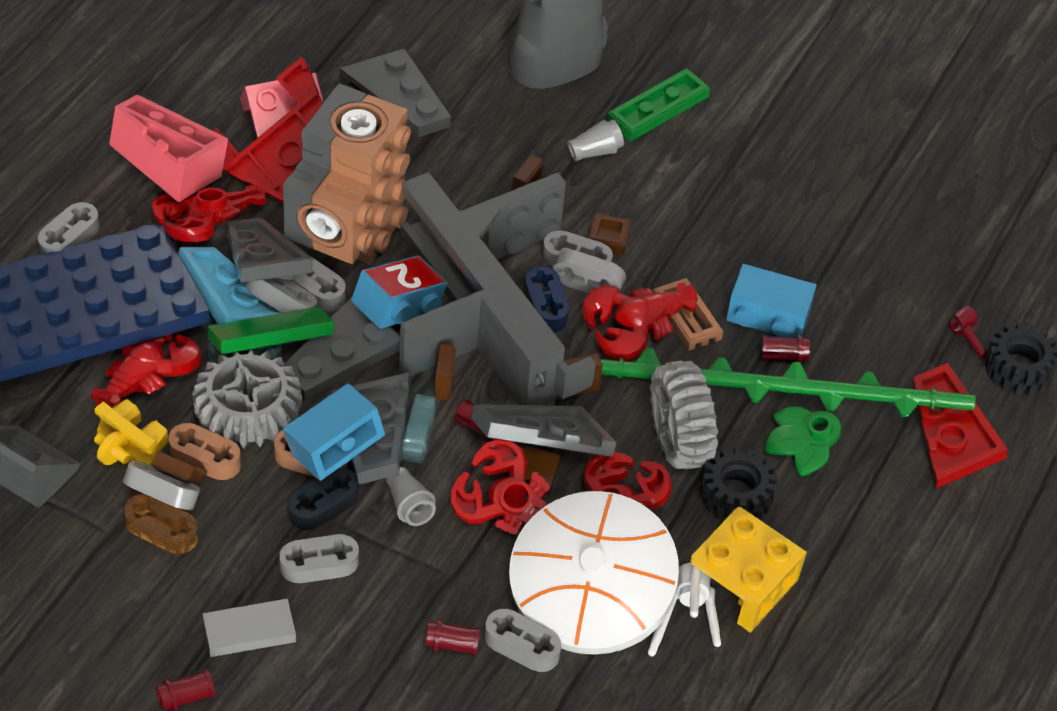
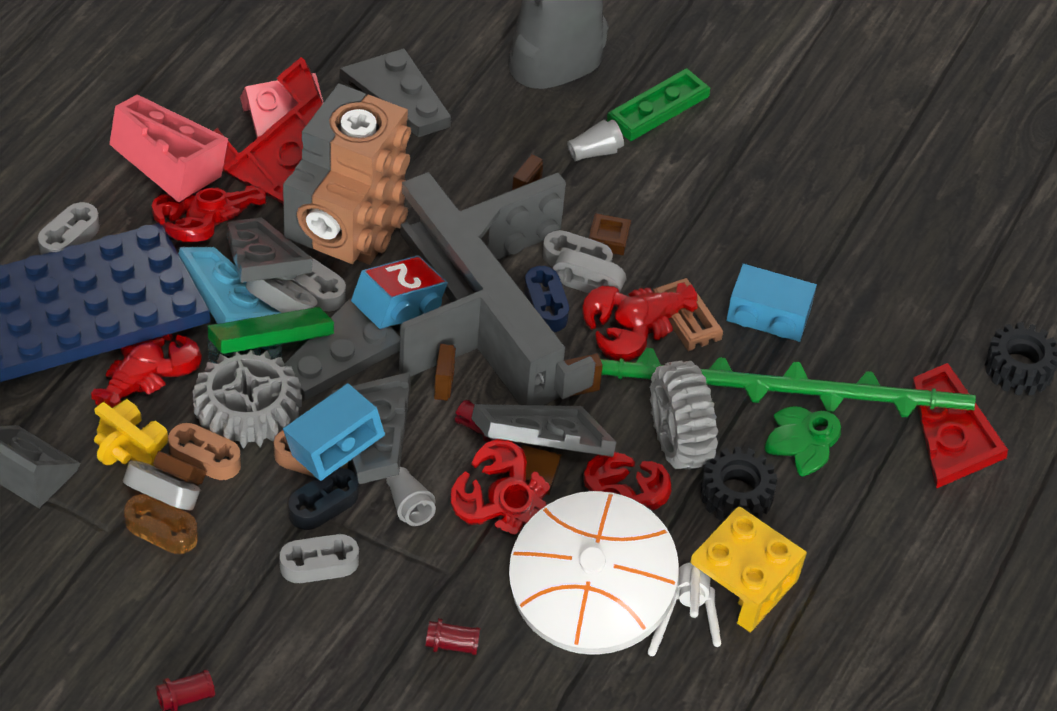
light grey tile [203,599,296,657] -> none
clear light blue beam [402,394,437,464] -> none
light grey beam [485,609,561,672] -> none
dark red pin [761,334,810,363] -> none
dark red hand [950,306,987,358] -> none

